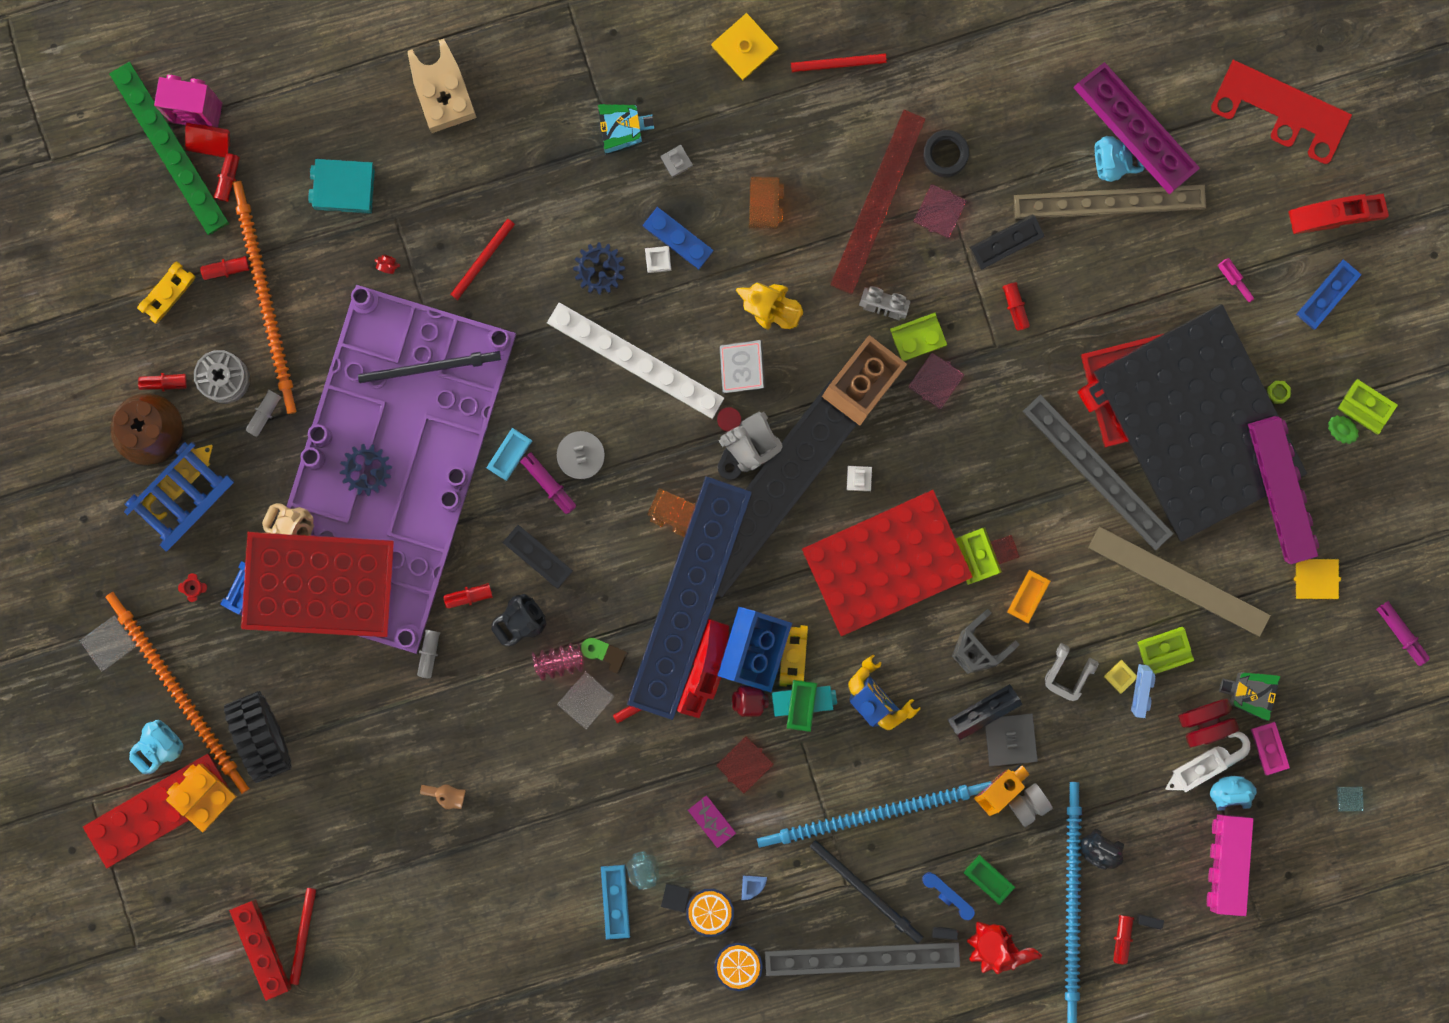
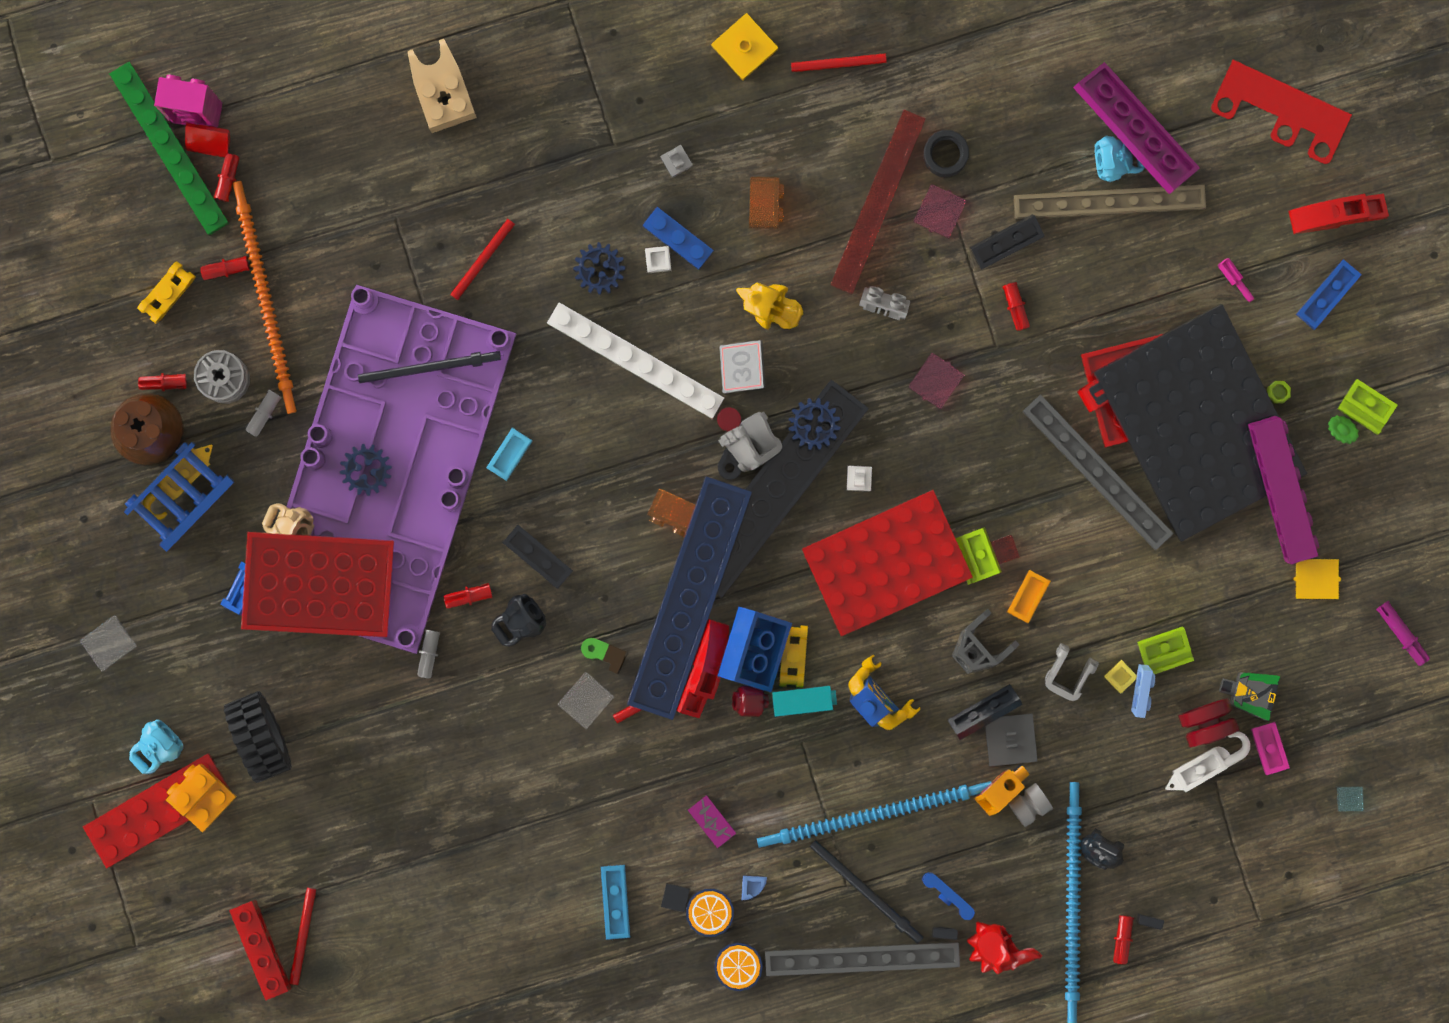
orange hose [106,592,250,794] -> none
red plate [178,573,207,602] -> none
teal brick [308,159,375,213] -> none
red plate [375,255,400,274] -> none
medium nougat piece [420,784,466,809] -> none
magenta axle [520,452,576,514] -> none
clear pink piece [532,642,584,681] -> none
light grey piece [557,431,605,479] -> none
torso [598,104,654,153] -> none
clear light blue head [626,852,660,889] -> none
clear red piece [716,736,774,794] -> none
green tile [786,680,817,732] -> none
medium nougat brick [822,335,907,425] -> none
lime plate [890,313,947,361] -> none
green tile [963,855,1015,905] -> none
dark tan tile [1088,526,1271,637] -> none
dark pink brick [1207,814,1253,916] -> none
medium azure piece [1210,776,1257,810] -> none
none -> dark blue gear [788,398,840,450]

